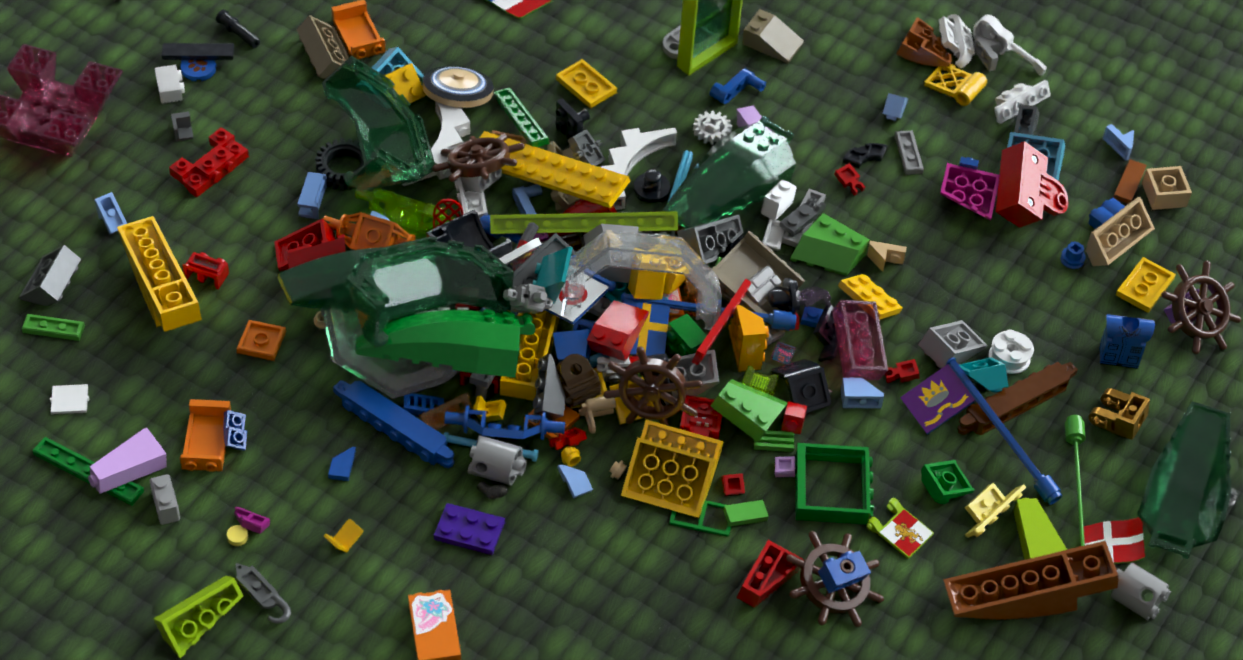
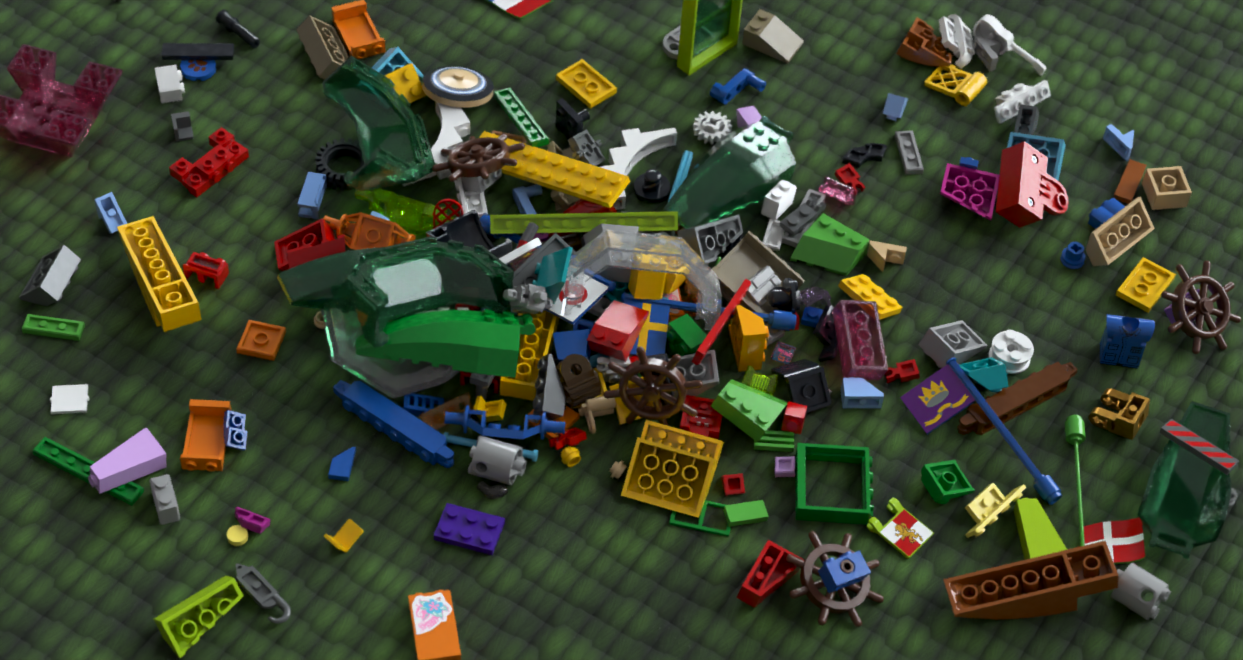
light blue slope [557,464,593,498] -> none
none -> clear pink hinge [818,176,858,206]
none -> dark grey tile [1159,419,1239,475]

